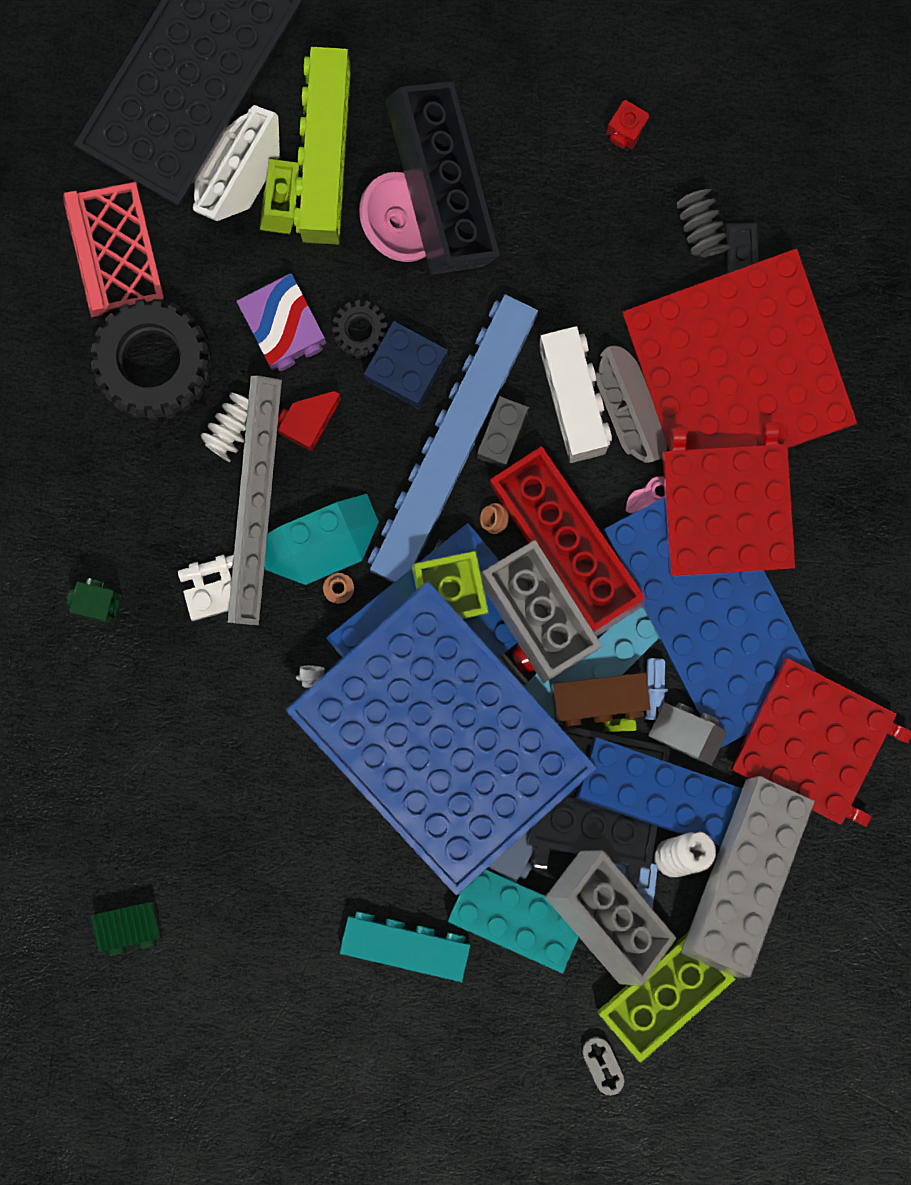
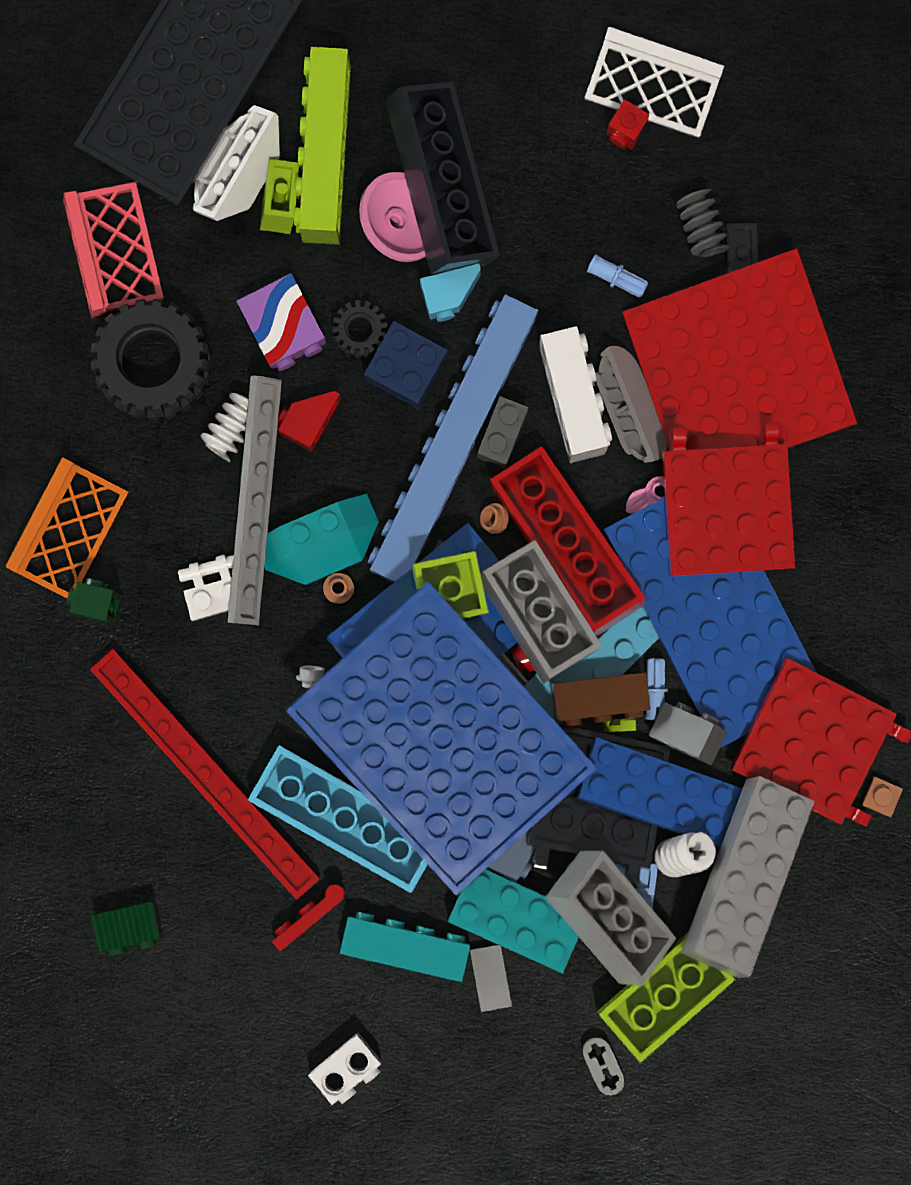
none -> orange fence [5,457,128,598]
none -> red plate [90,649,320,900]
none -> medium azure brick [248,746,427,893]
none -> red plate [272,884,345,951]
none -> white brick [308,1033,382,1105]
none -> medium azure slope [420,263,481,322]
none -> light grey tile [470,945,512,1012]
none -> white fence [585,27,724,138]
none -> light blue axle [587,254,647,297]
none -> nougat plate [861,777,903,817]

